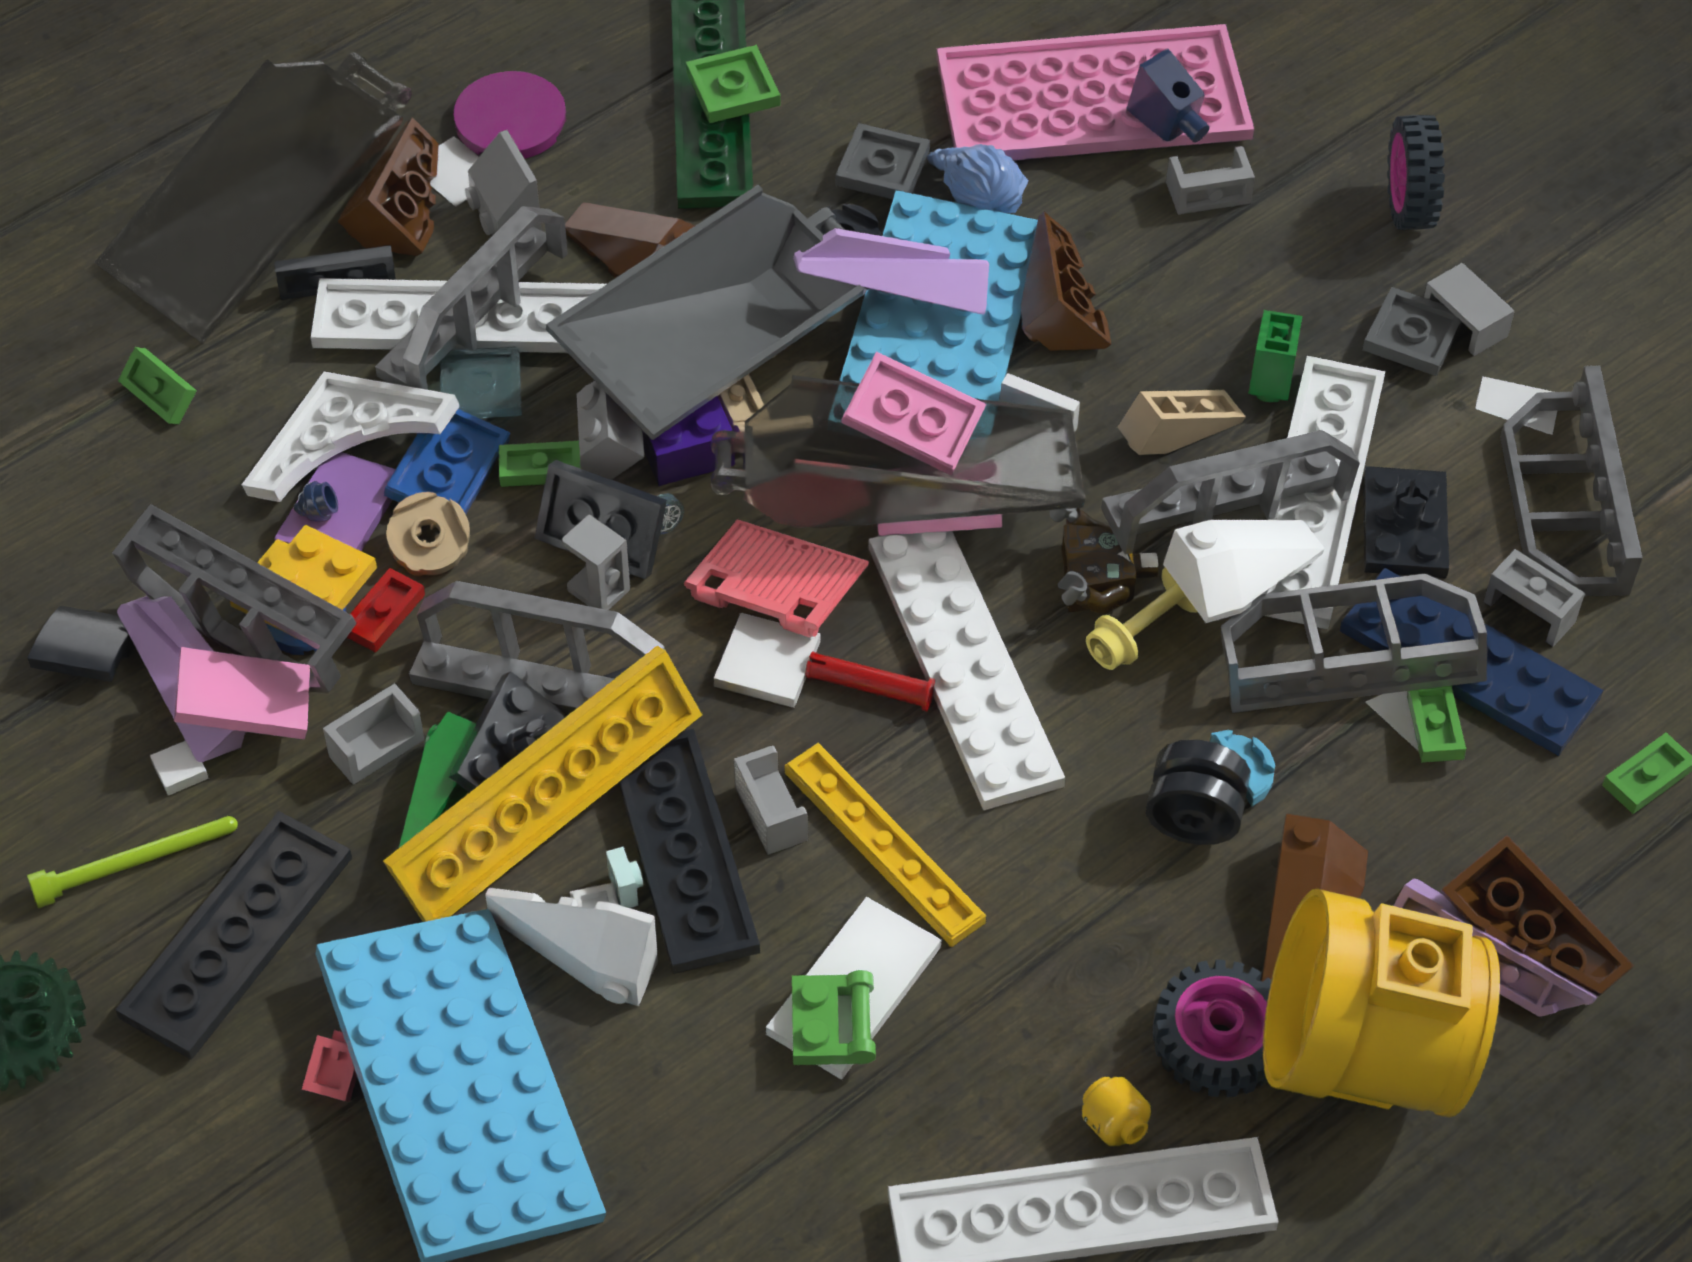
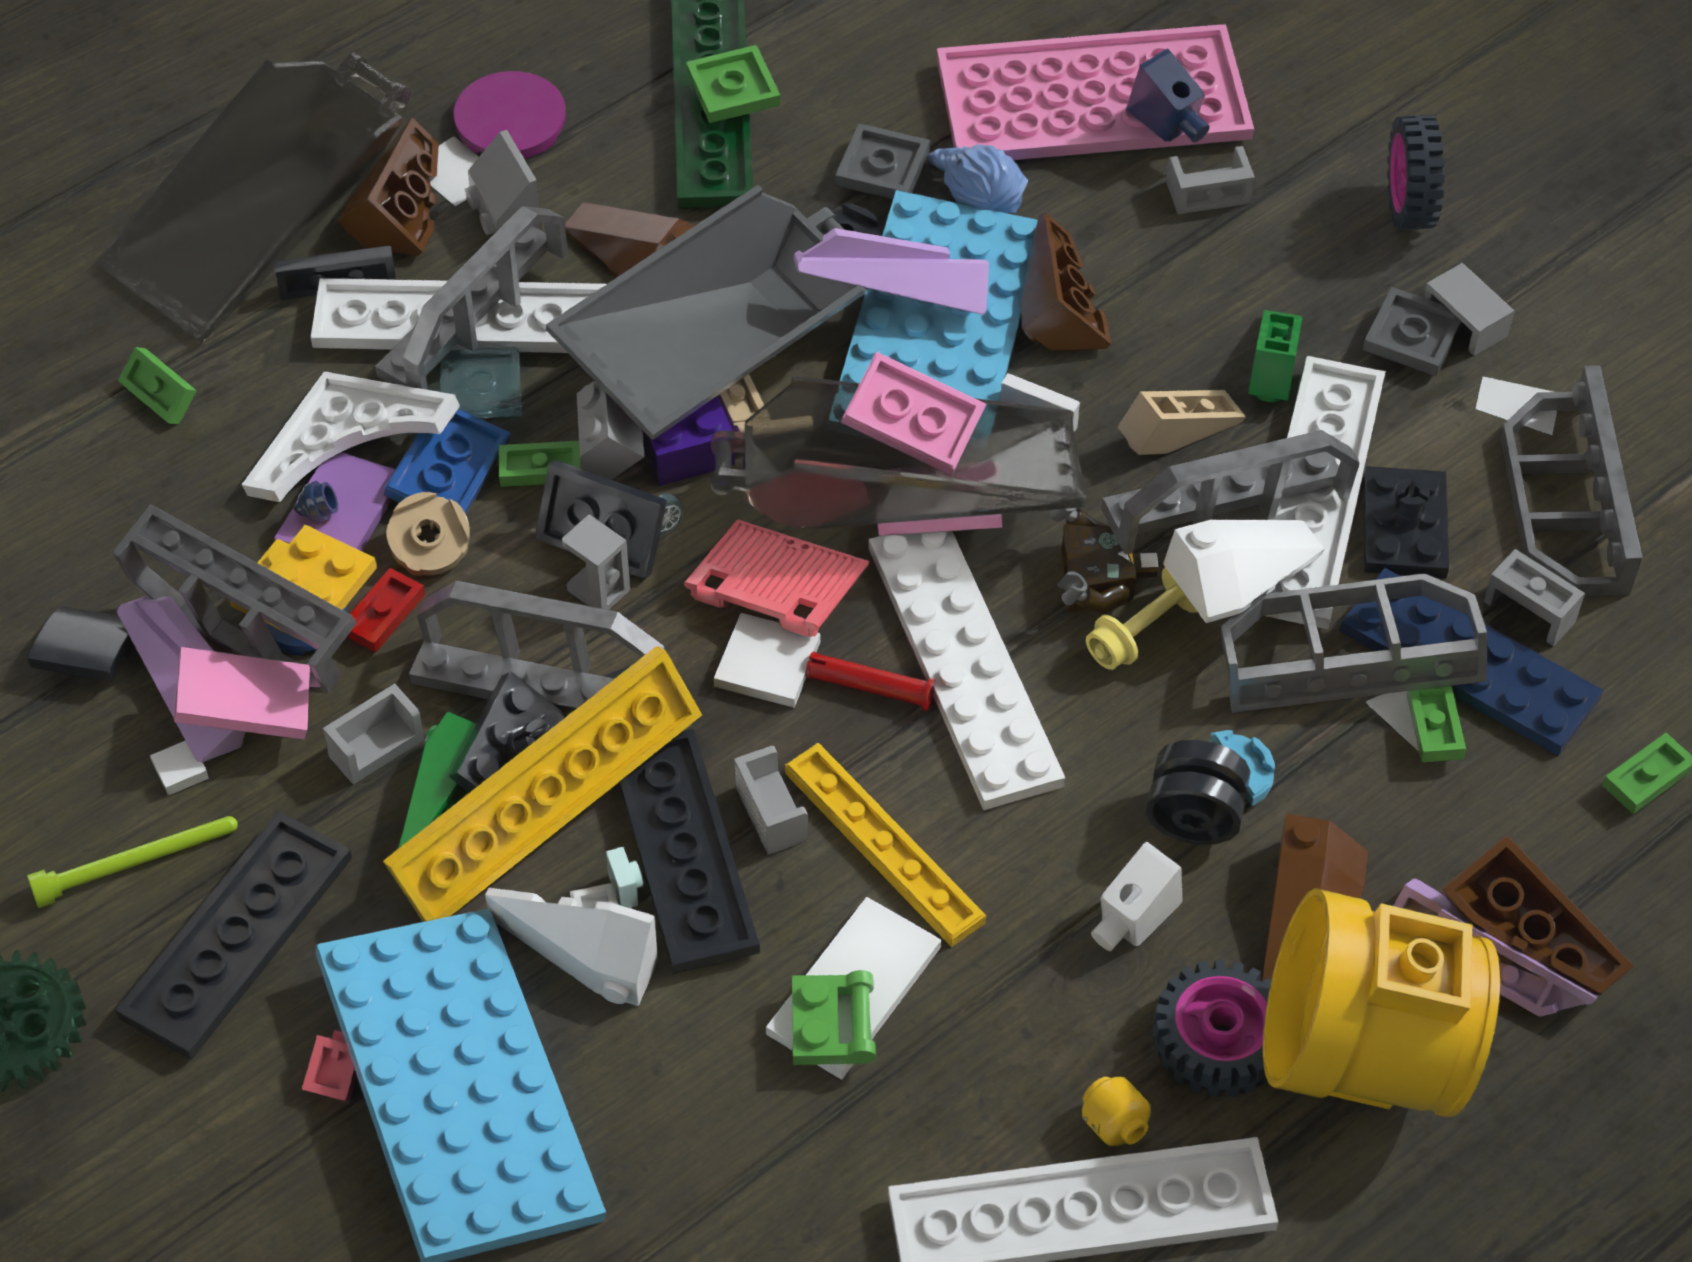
none -> white torso [1091,841,1183,951]

